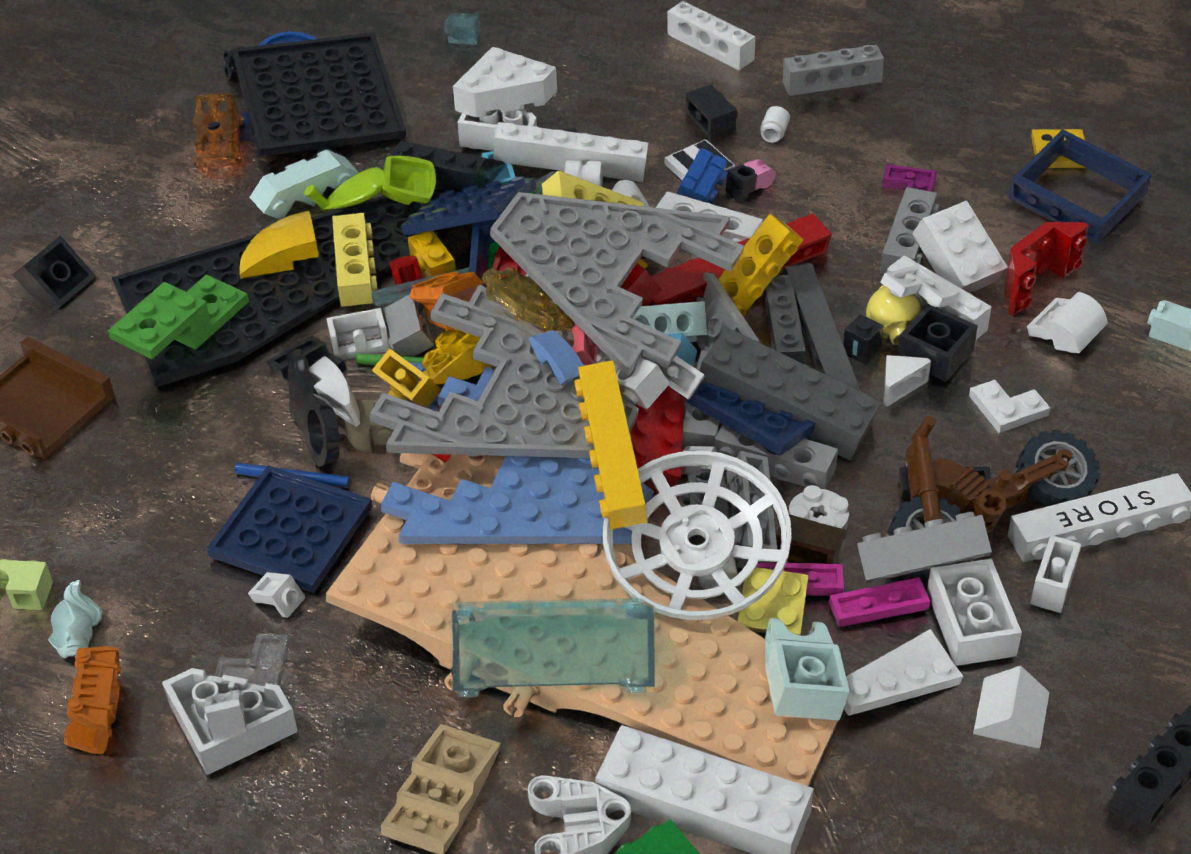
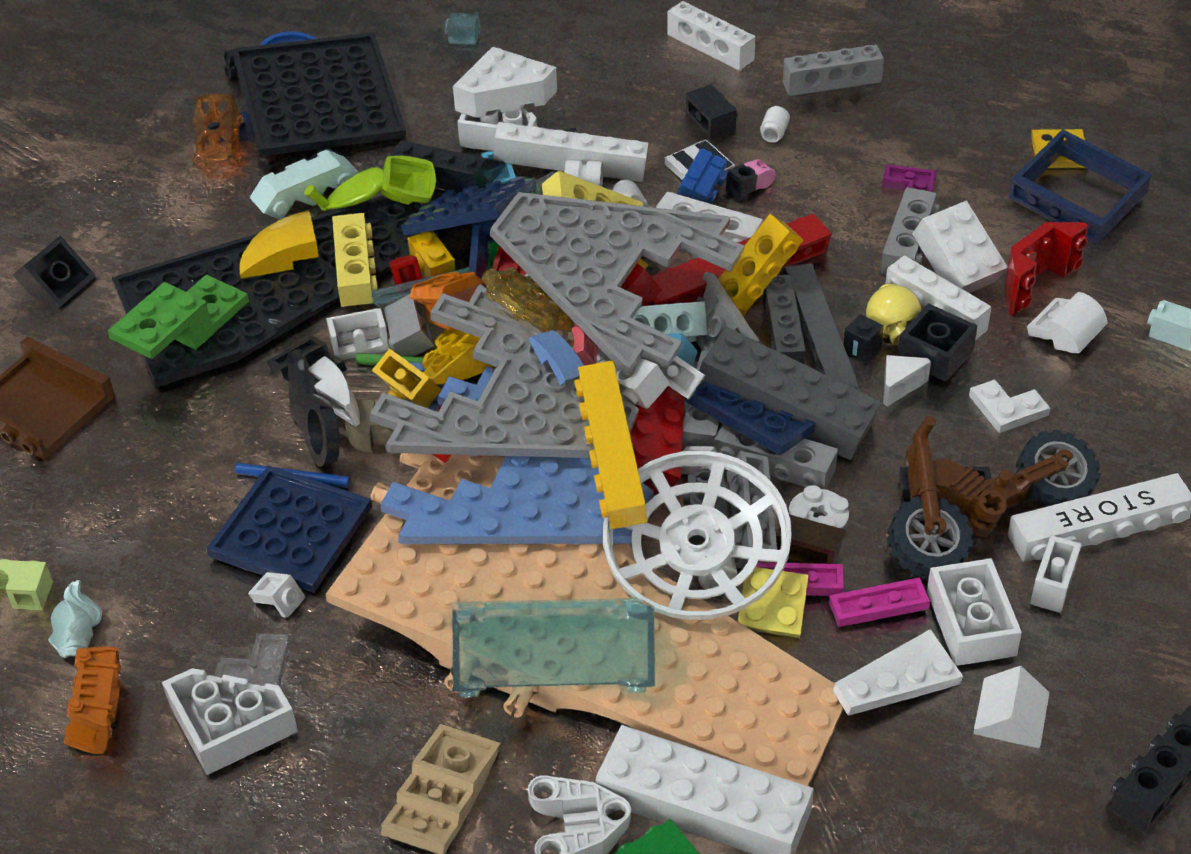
white slope [204,689,247,741] -> none
light aqua brick [765,618,850,720] -> none
light grey brick [857,512,992,583] -> none
white plate [881,265,958,308] -> none

